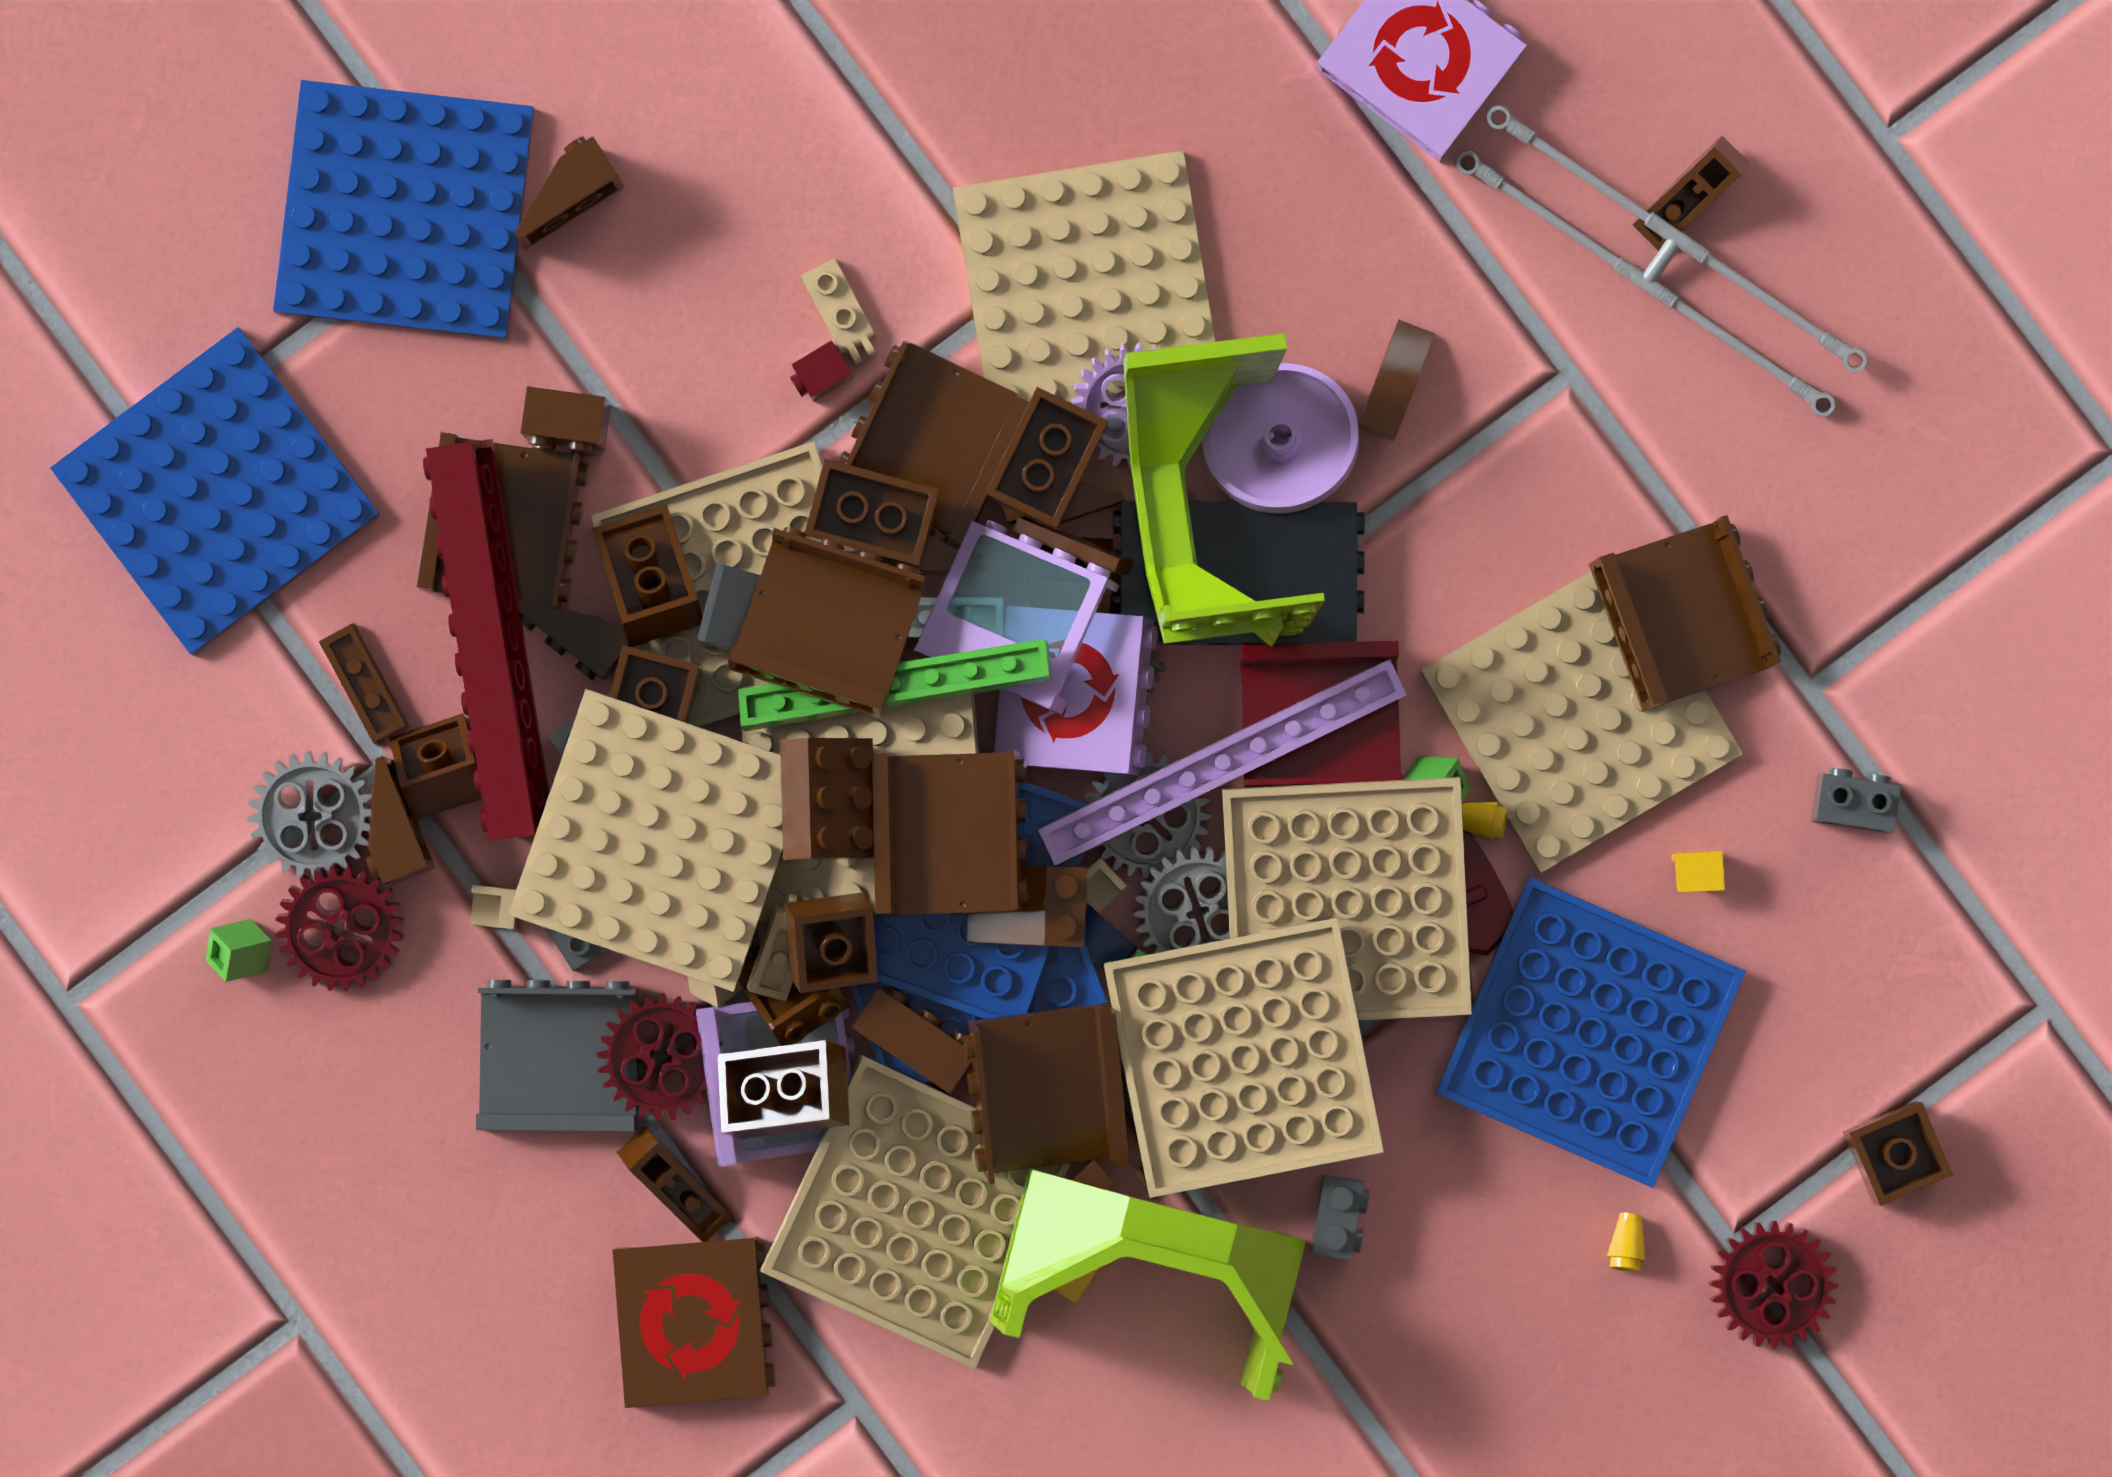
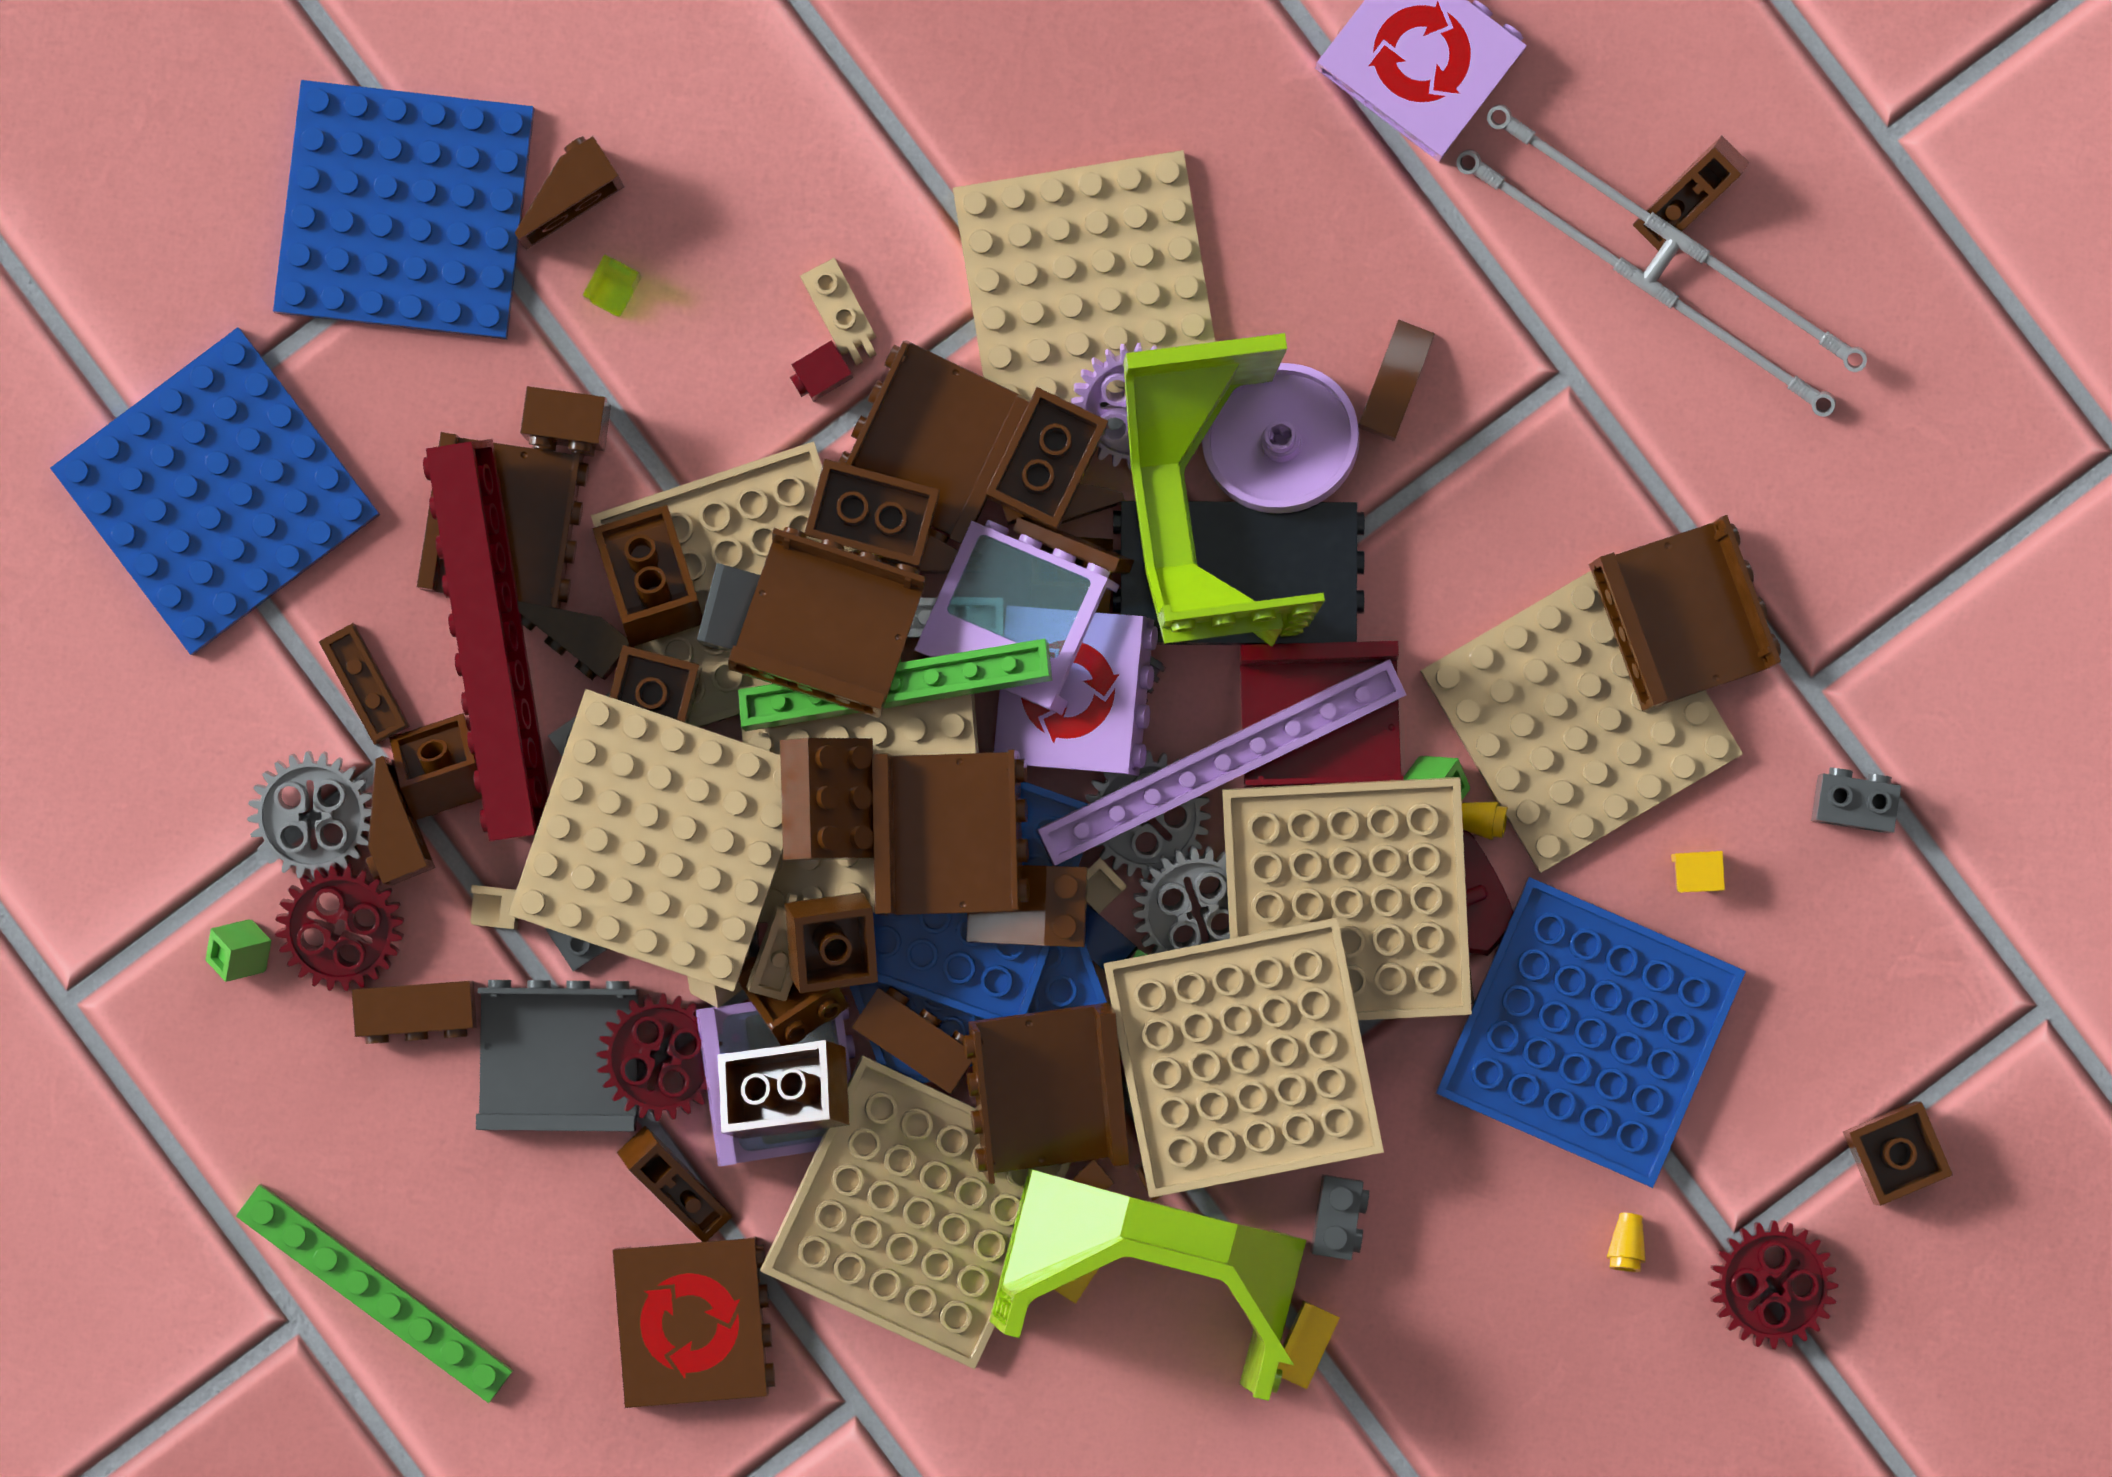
none -> bright green plate [236,1184,514,1403]
none -> reddish brown brick [352,981,477,1044]
none -> clear neon green panel [582,254,642,317]
none -> yellow panel [1277,1300,1340,1389]

